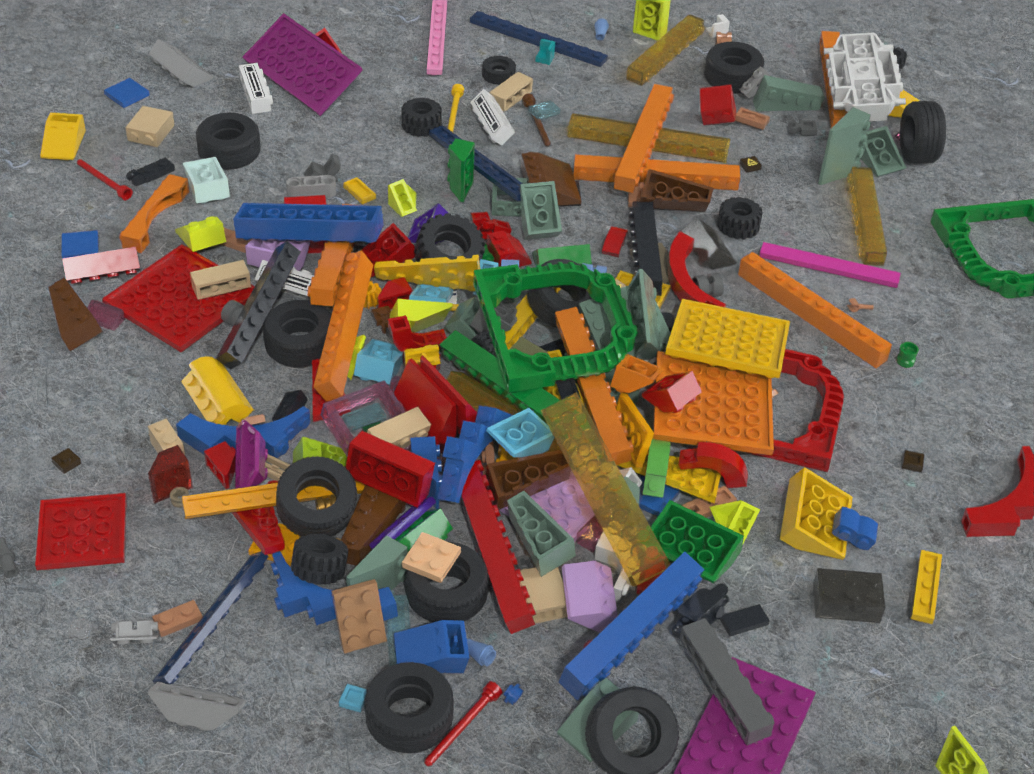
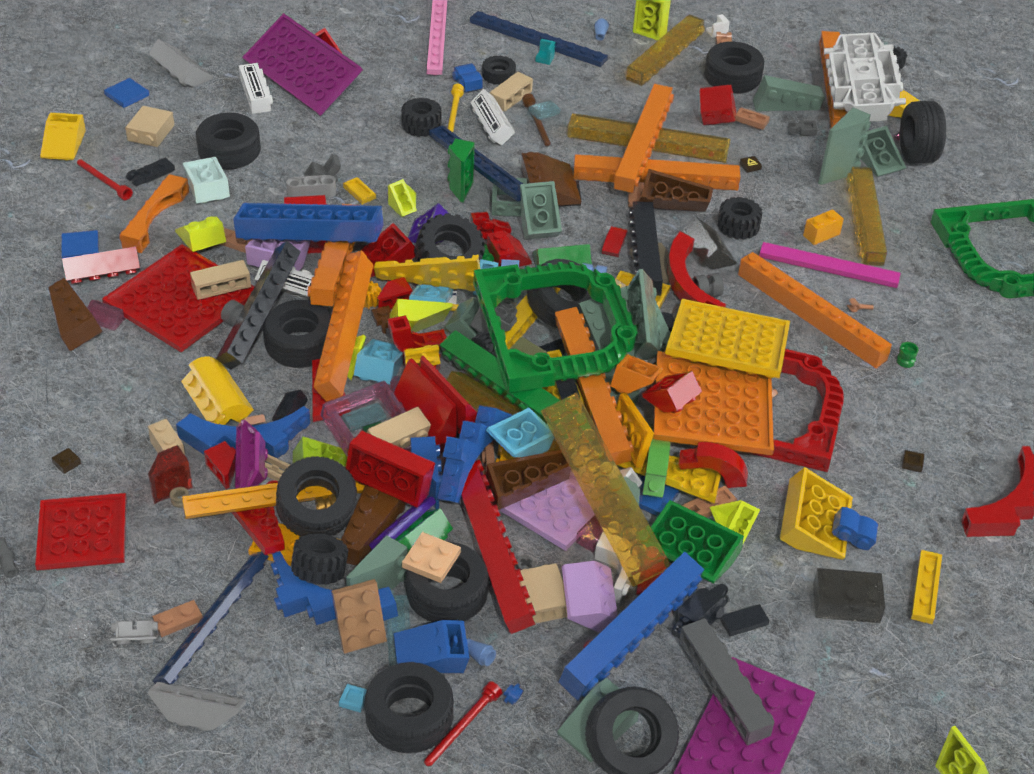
sand green wedge [507,491,576,577] -> none
light grey hinge [739,66,771,99] -> none
none -> blue brick [452,63,483,92]
none -> light orange brick [803,209,844,245]

